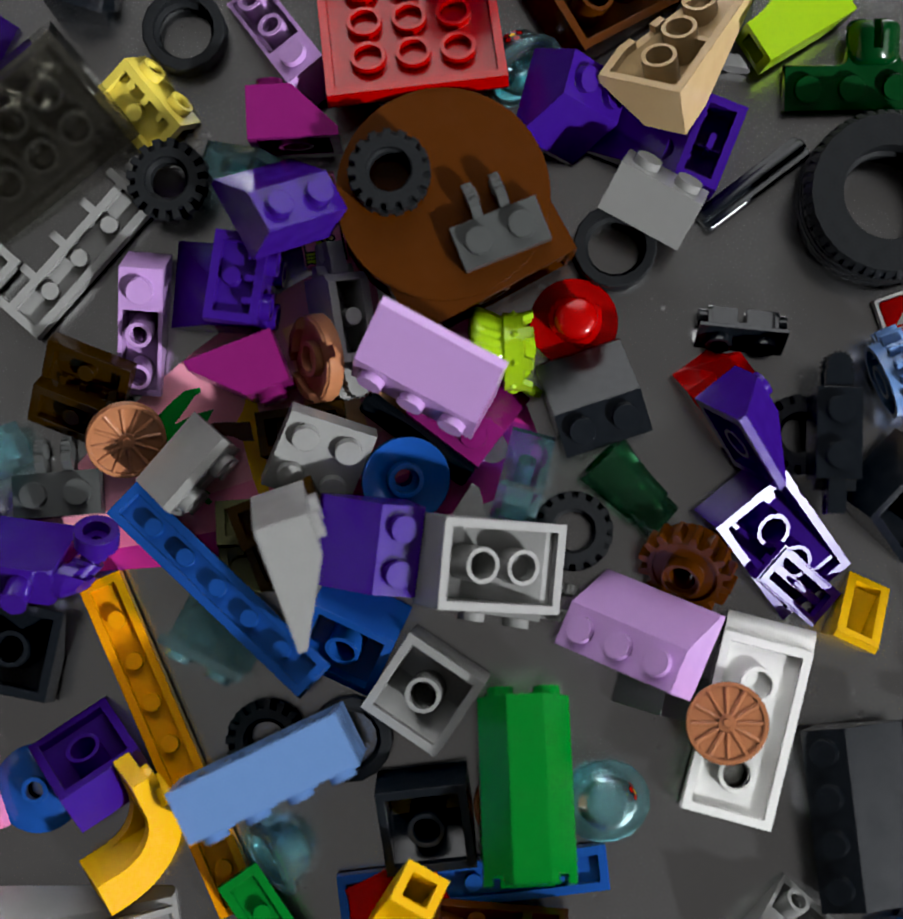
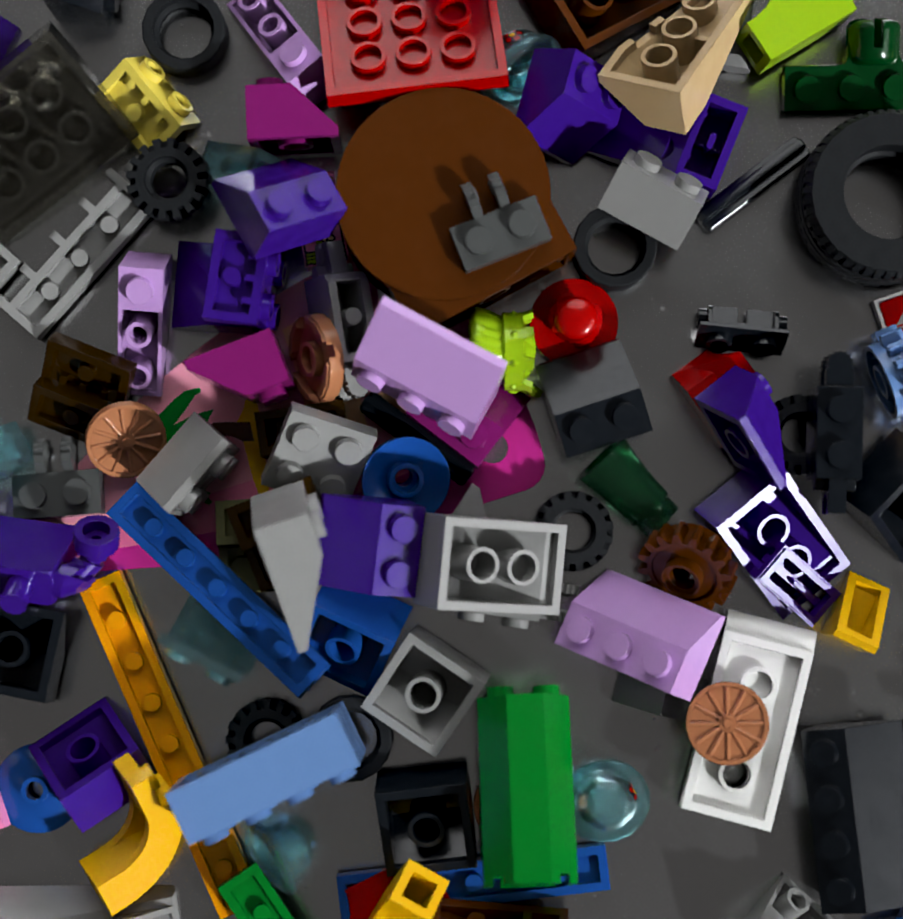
black tyre [347,128,431,217] -> none
clear light blue slope [489,426,556,522] -> none

